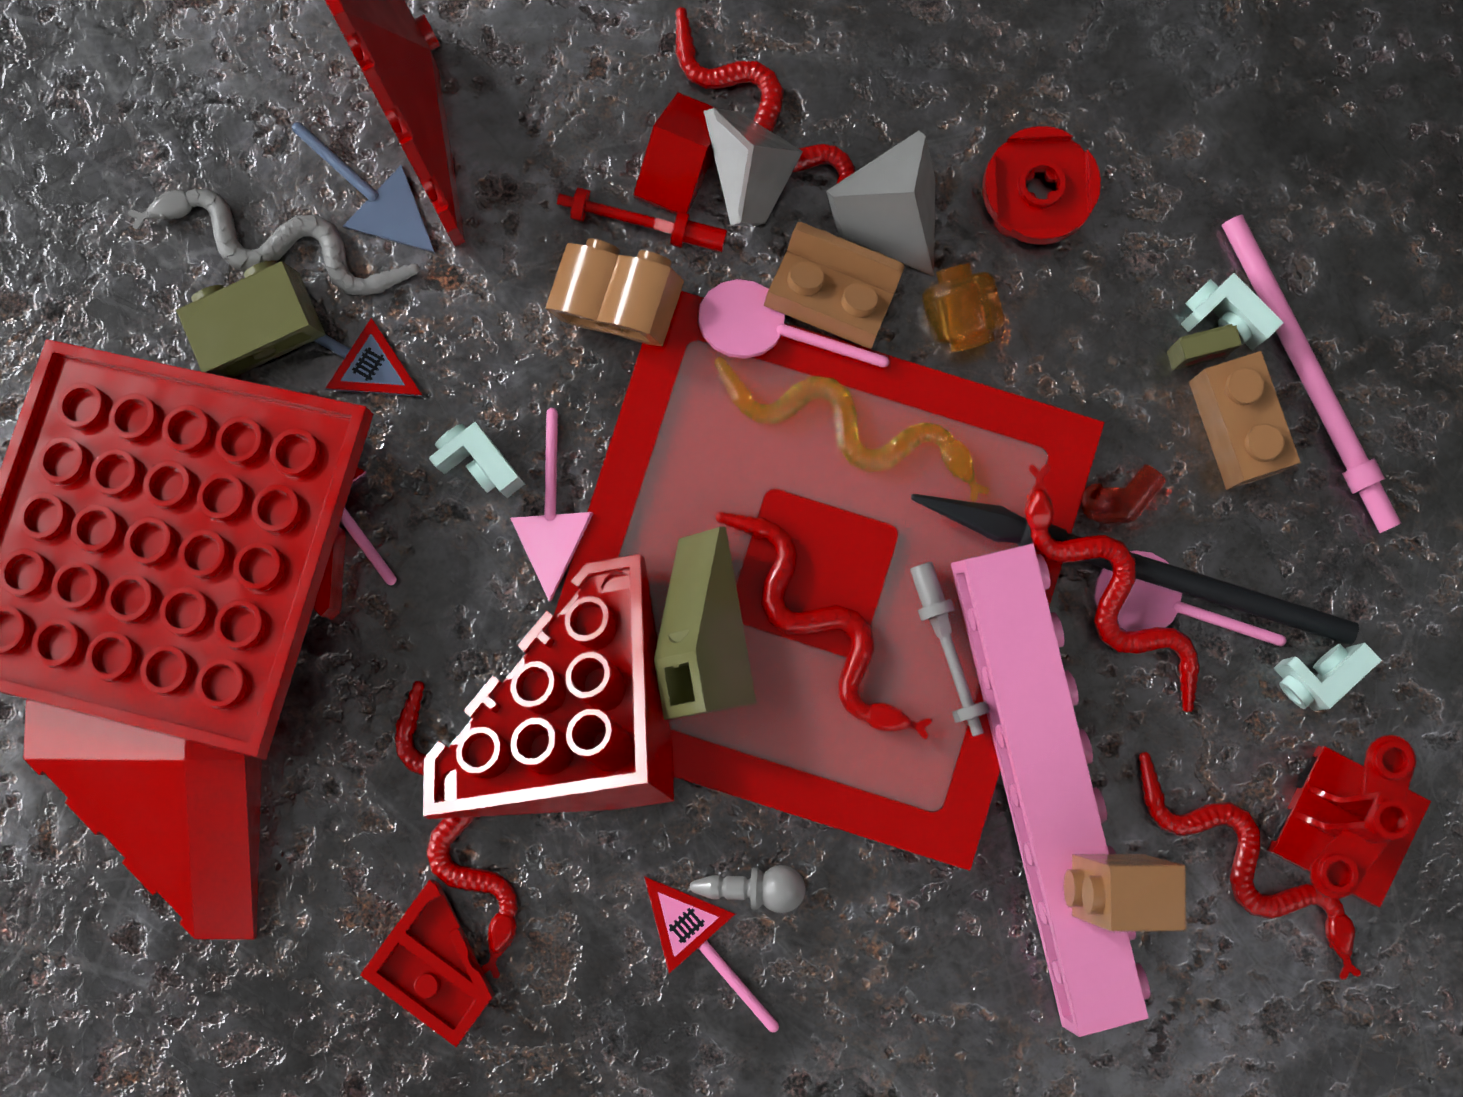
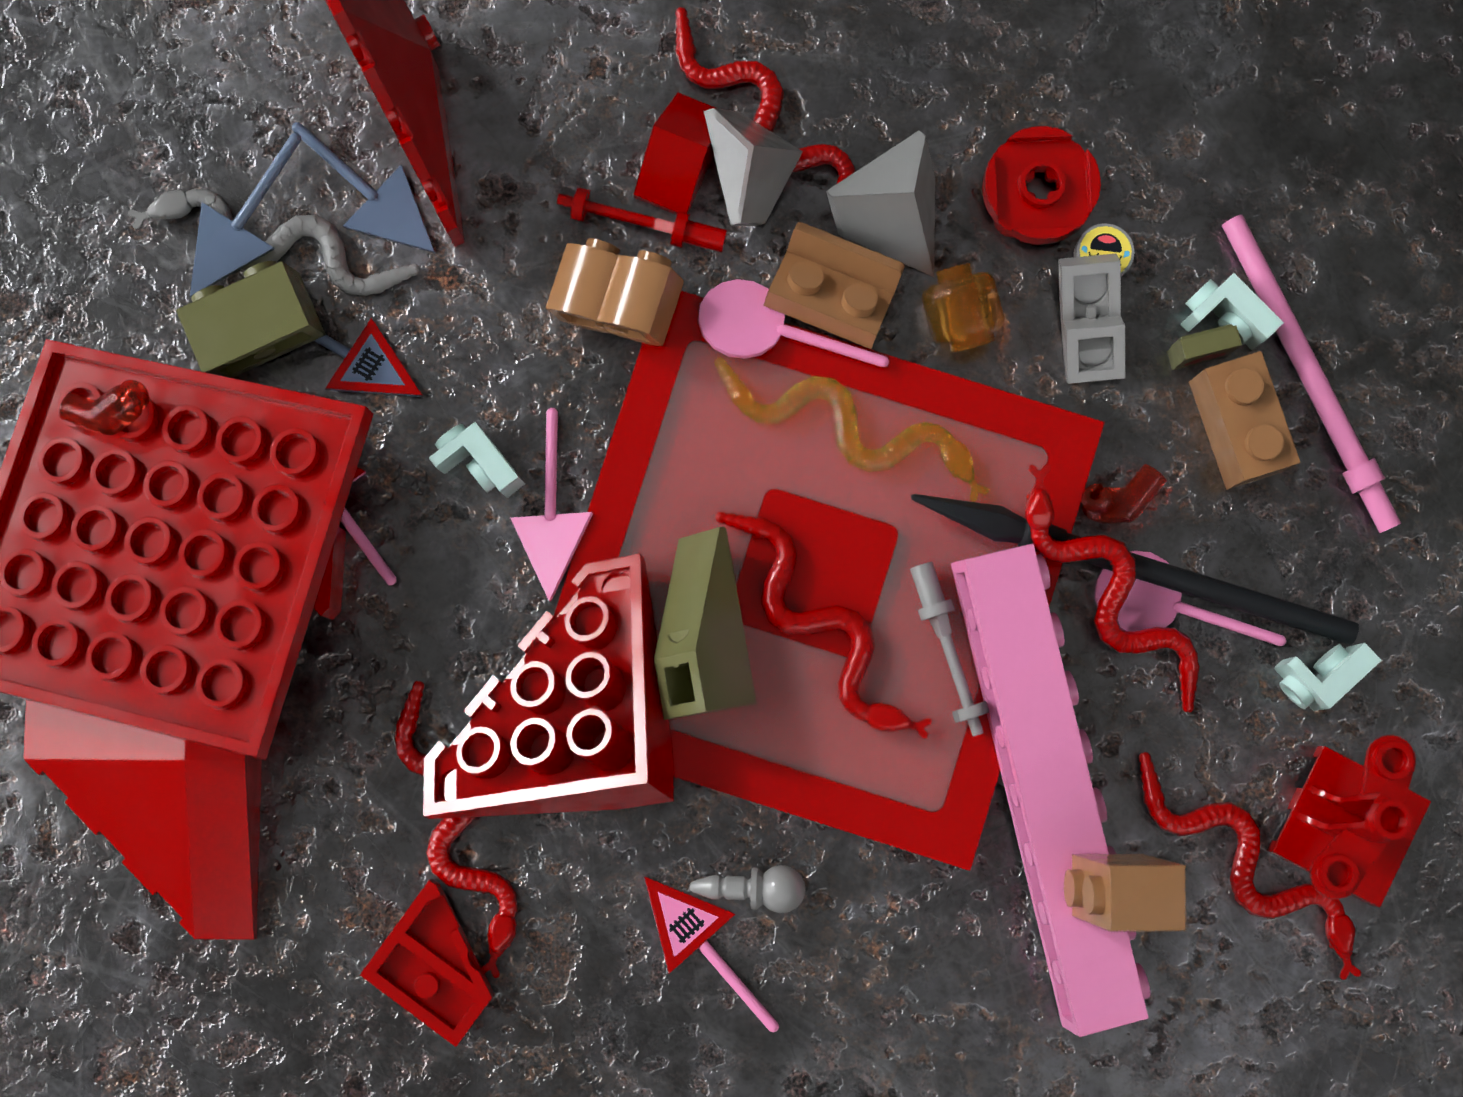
none -> clear red arm [59,379,150,436]
none -> sand blue piece [190,133,301,298]
none -> light grey slope [1058,253,1125,384]
none -> tile [1073,223,1134,277]

